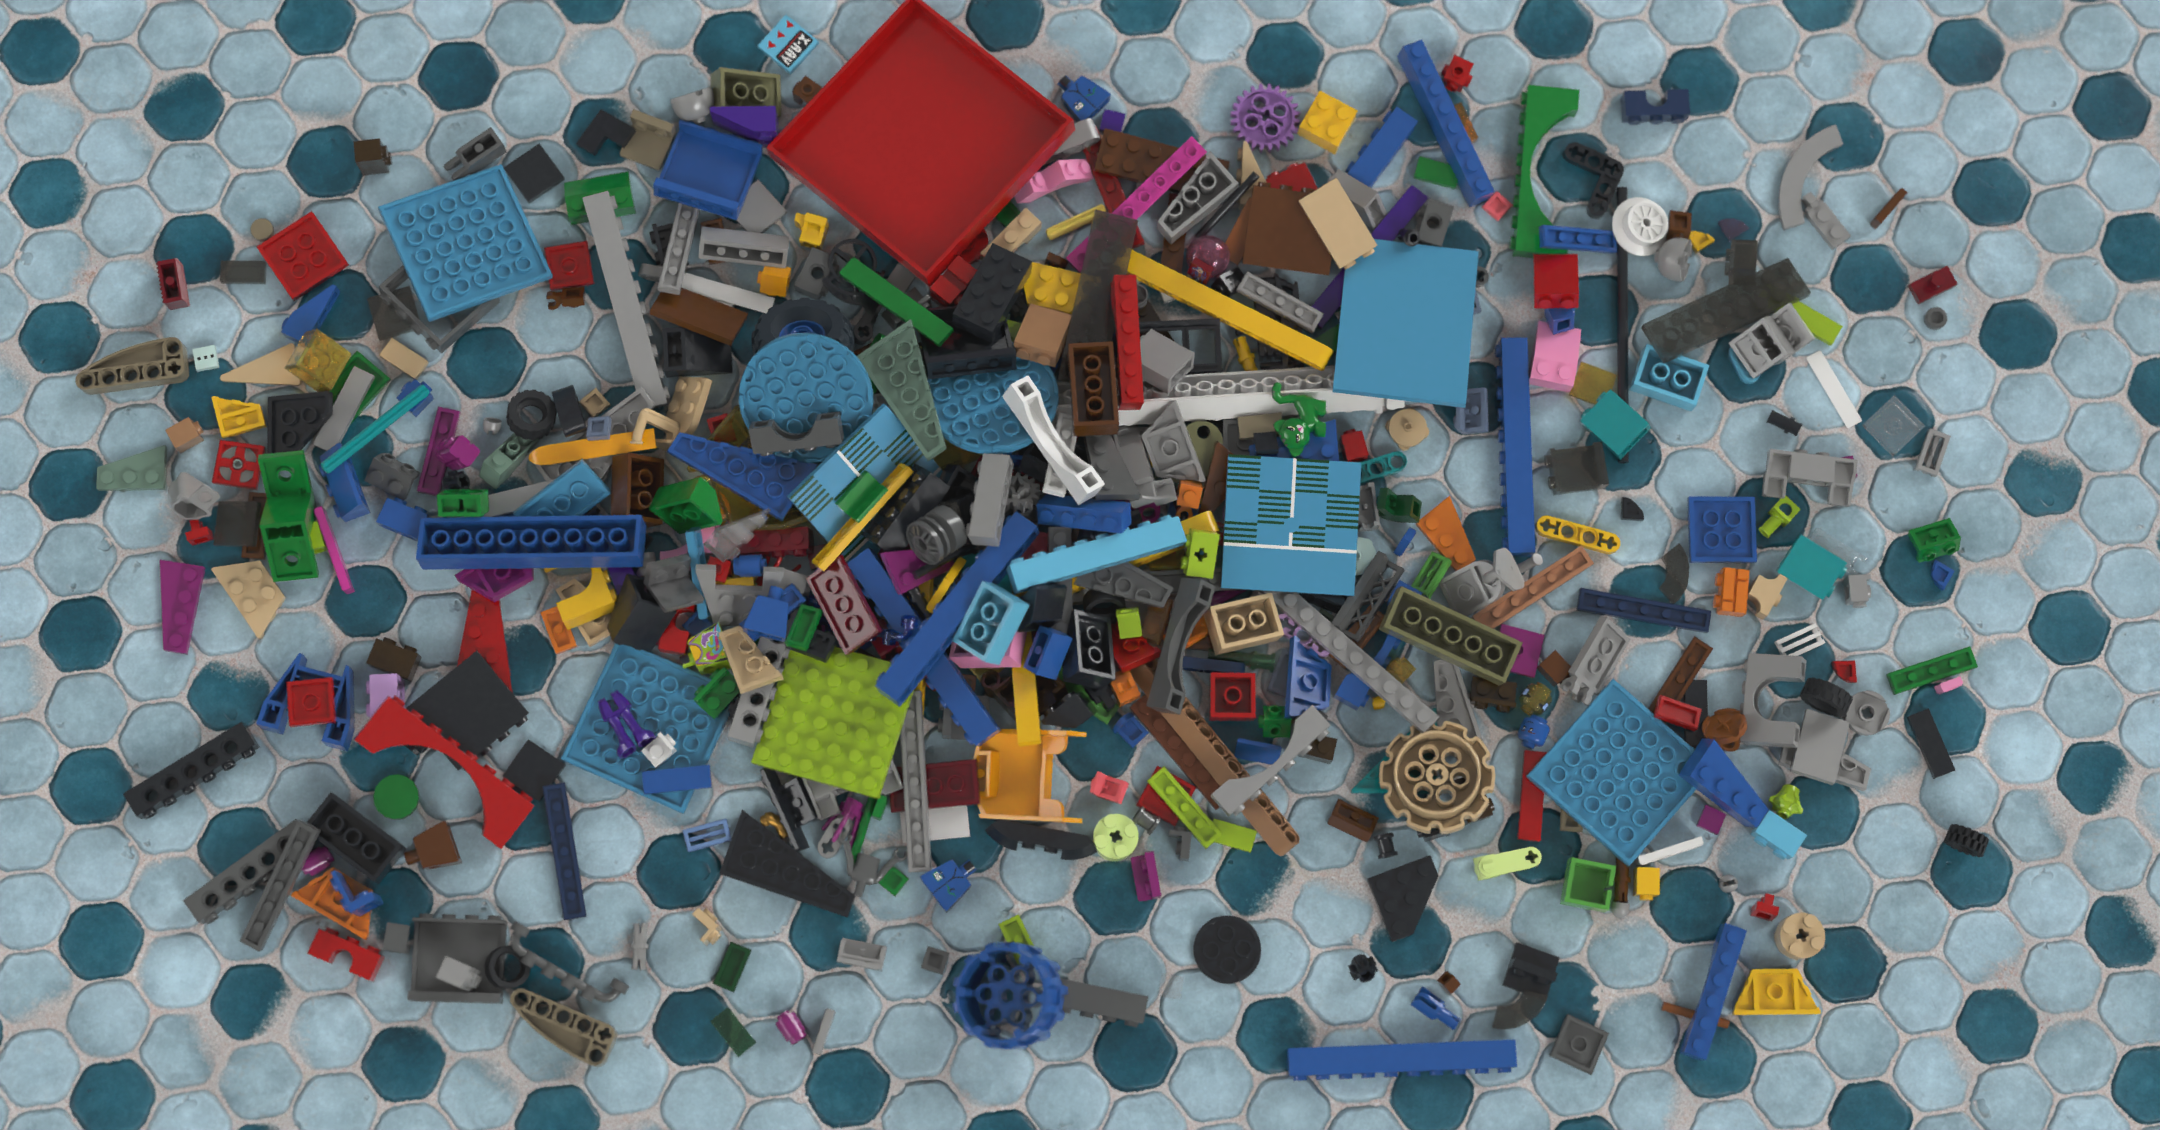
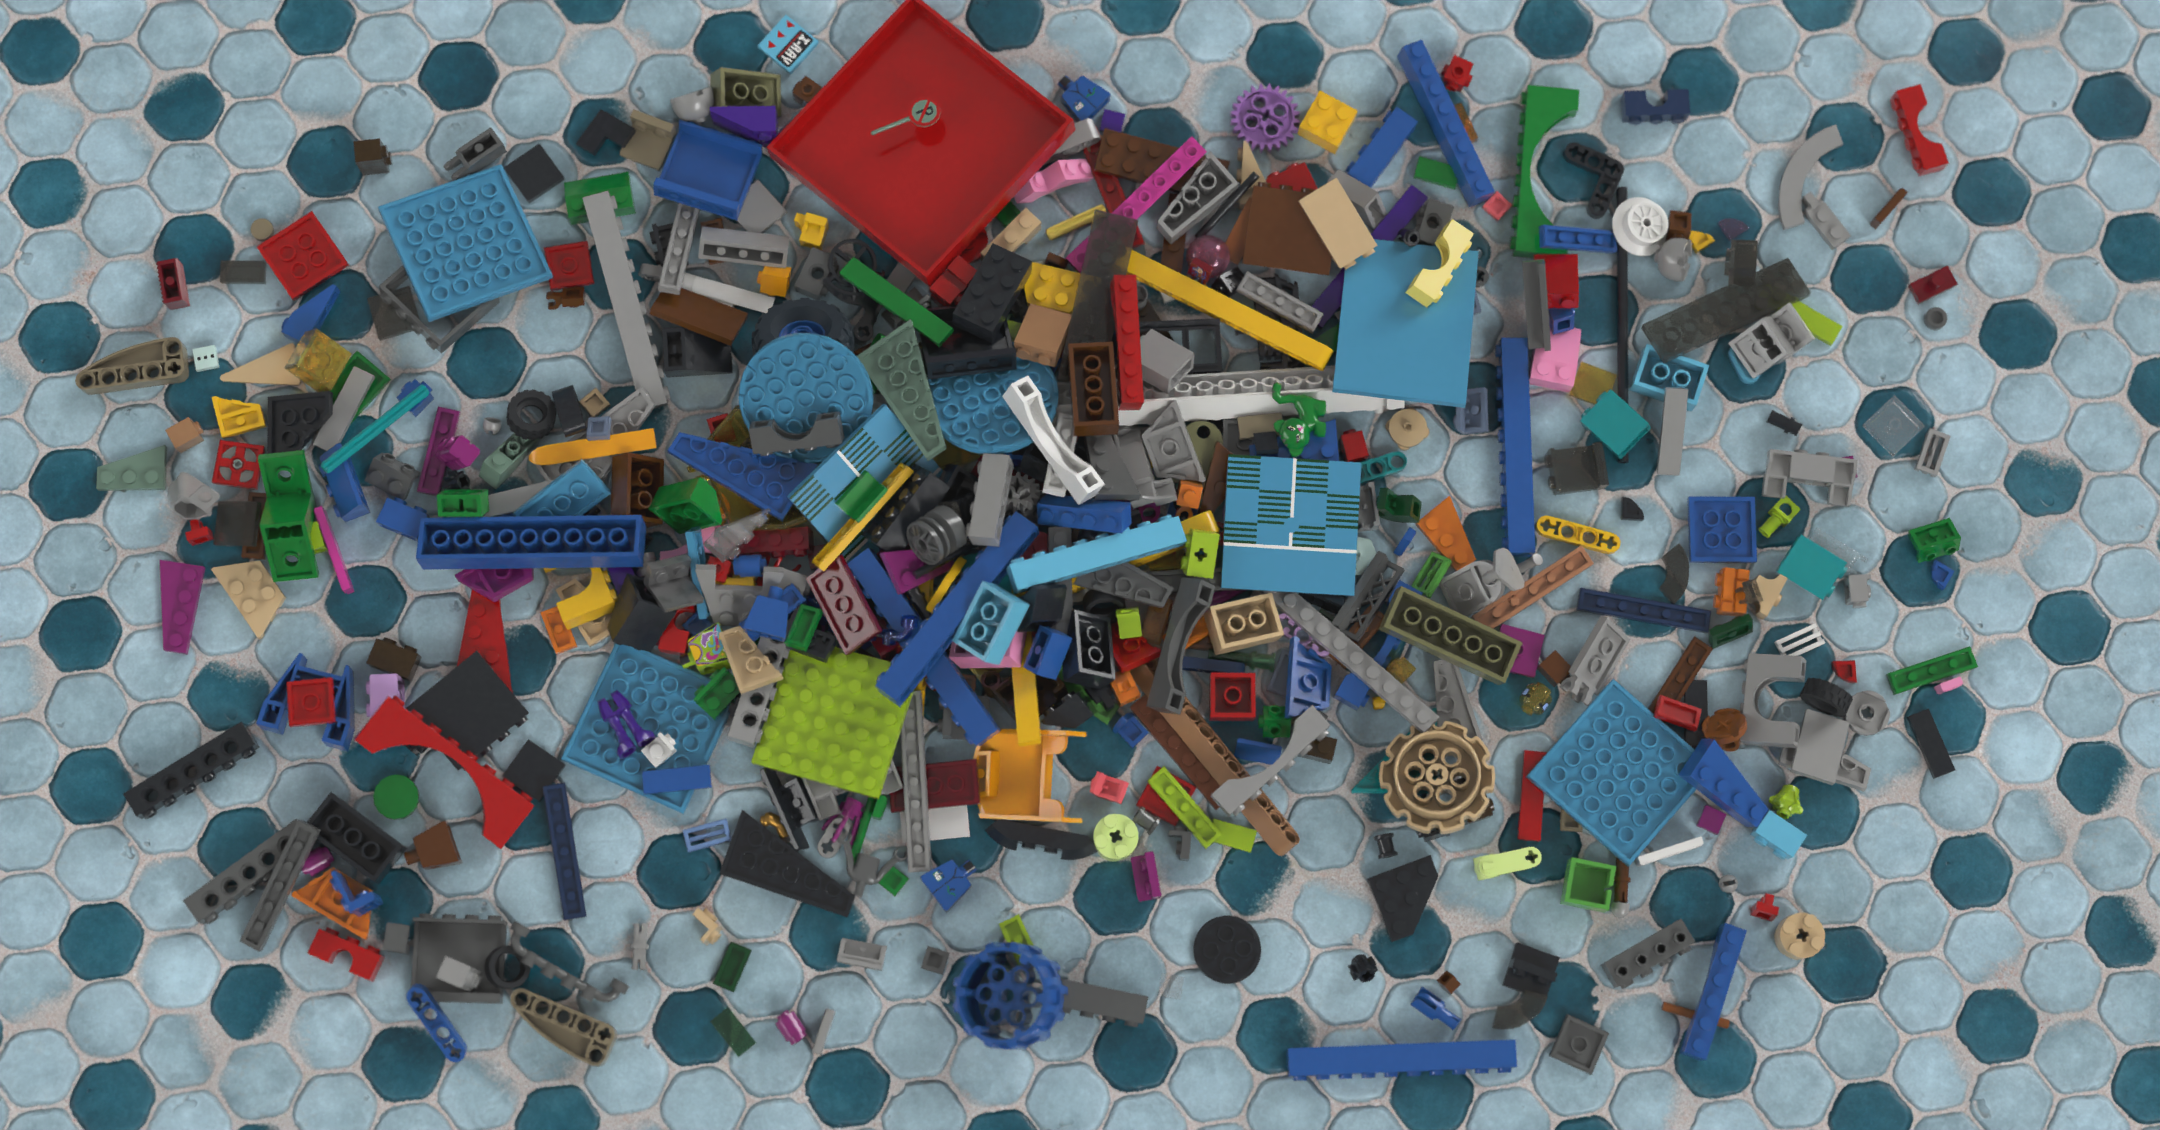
tan tile [379,338,429,380] -> none
tan plate [630,377,713,451] -> none
yellow pin [1232,336,1258,371] -> none
reddish brown slope [1327,799,1379,842] -> none
dark brown bracket [1469,676,1517,713] -> none
blue head [1517,715,1550,749] -> none
yellow brick [1633,867,1660,901] -> none
yellow wing [1732,969,1821,1015] -> none
white sticker [1806,350,1862,428] -> none
black tyre [1944,824,1989,857] -> none
none -> blue beam [406,984,467,1062]
none -> piece [871,97,941,135]
none -> light yellow arch [1405,219,1474,307]
none -> dark grey fence [1522,259,1551,351]
none -> dark grey brick [1601,919,1695,989]
none -> light grey tile [1657,387,1688,476]
none -> dark green plate [1708,613,1753,649]
none -> clear smoke tile [1735,580,1763,604]
none -> red arch [1890,84,1949,176]

